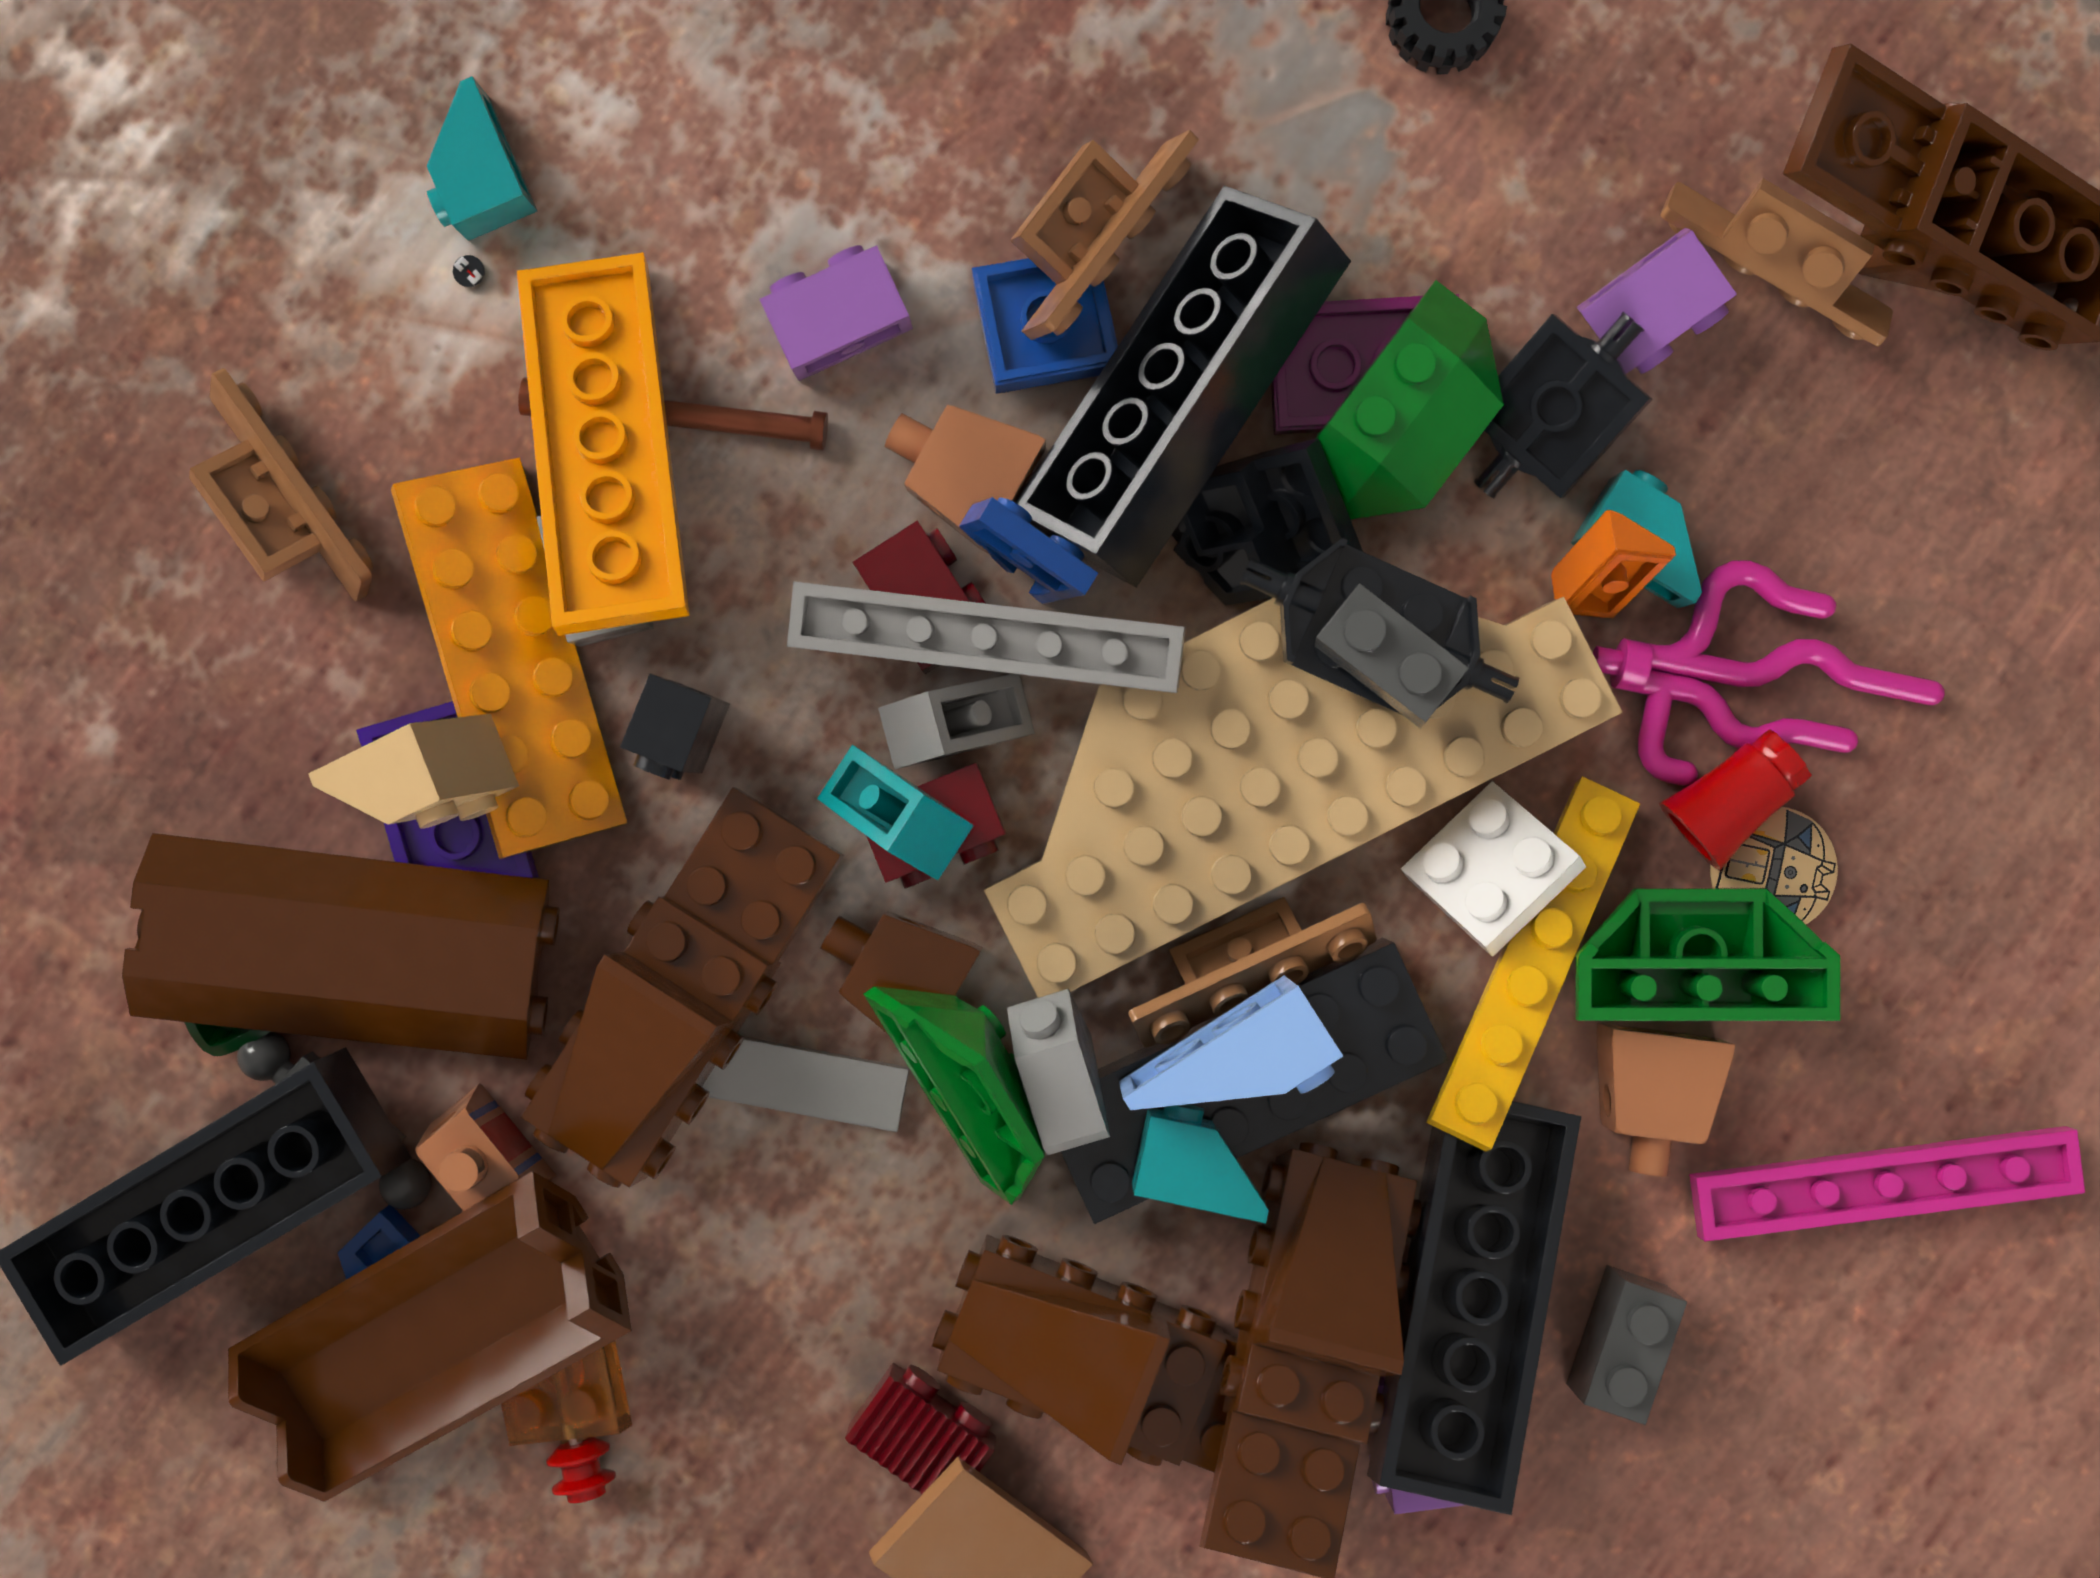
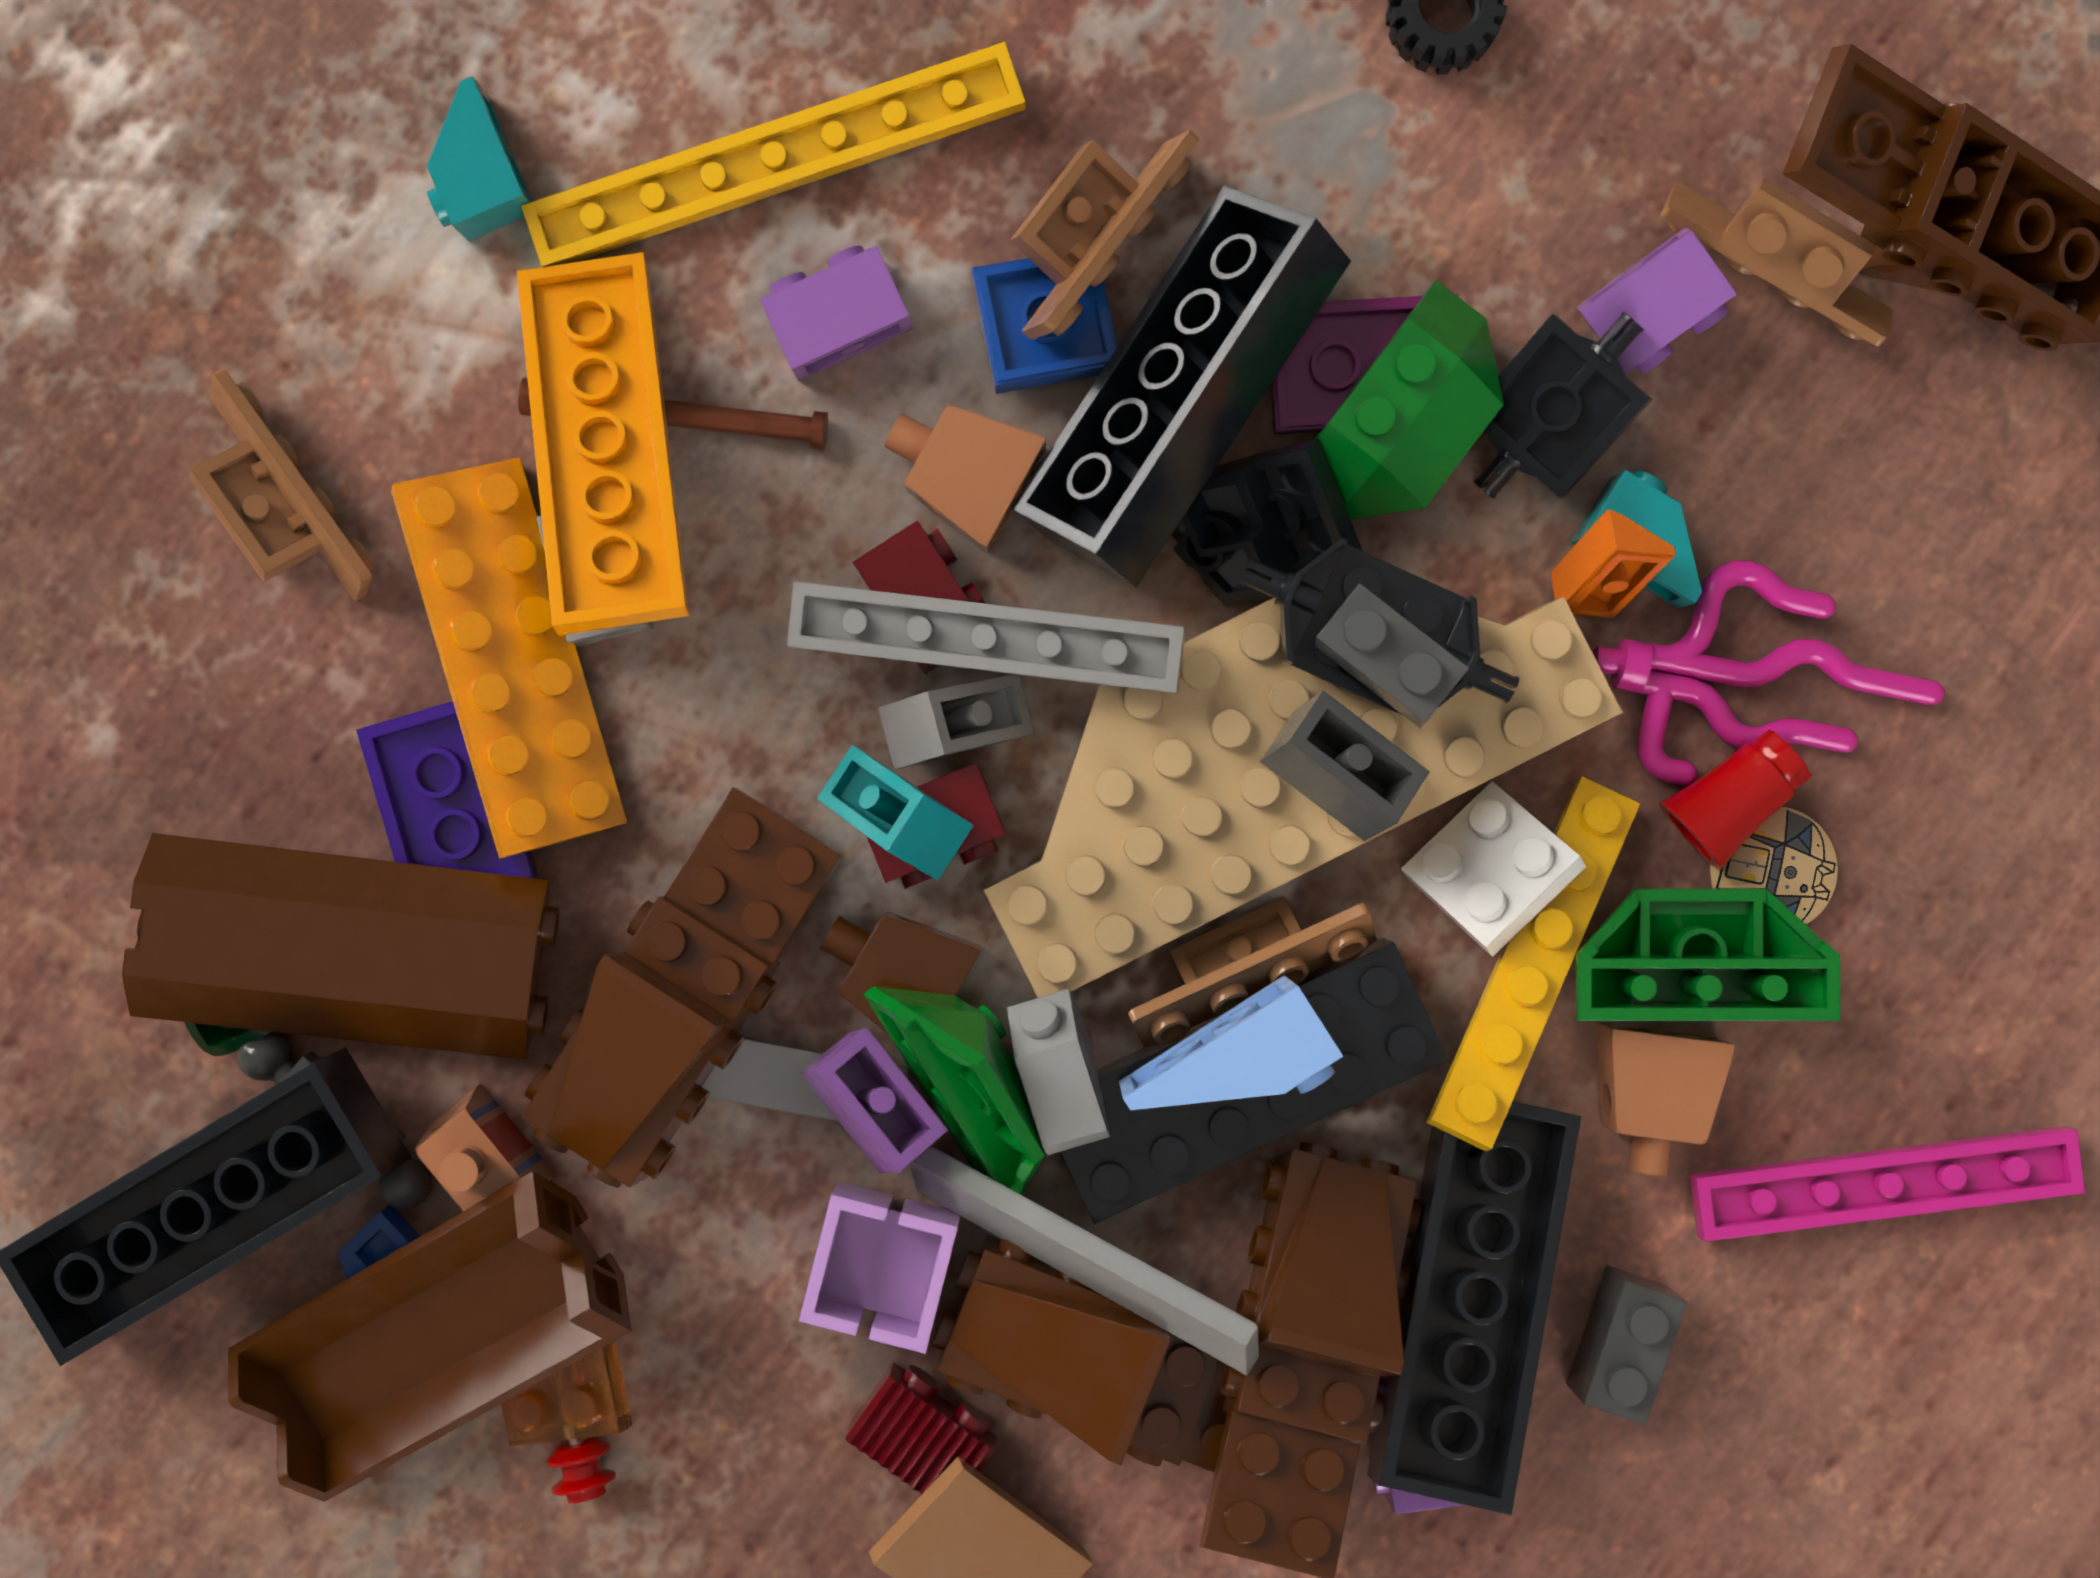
tan slope [308,714,519,829] -> none
black piece [453,255,485,287] -> none
black brick [620,673,730,780] -> none
blue wing [959,497,1098,604] -> none
teal slope [1132,1104,1269,1224] -> none
none -> yellow plate [521,42,1026,267]
none -> lavender piece [799,1181,960,1354]
none -> medium lavender brick [800,1028,948,1173]
none -> light grey tile [910,1146,1259,1376]
none -> dark grey brick [1260,690,1430,841]

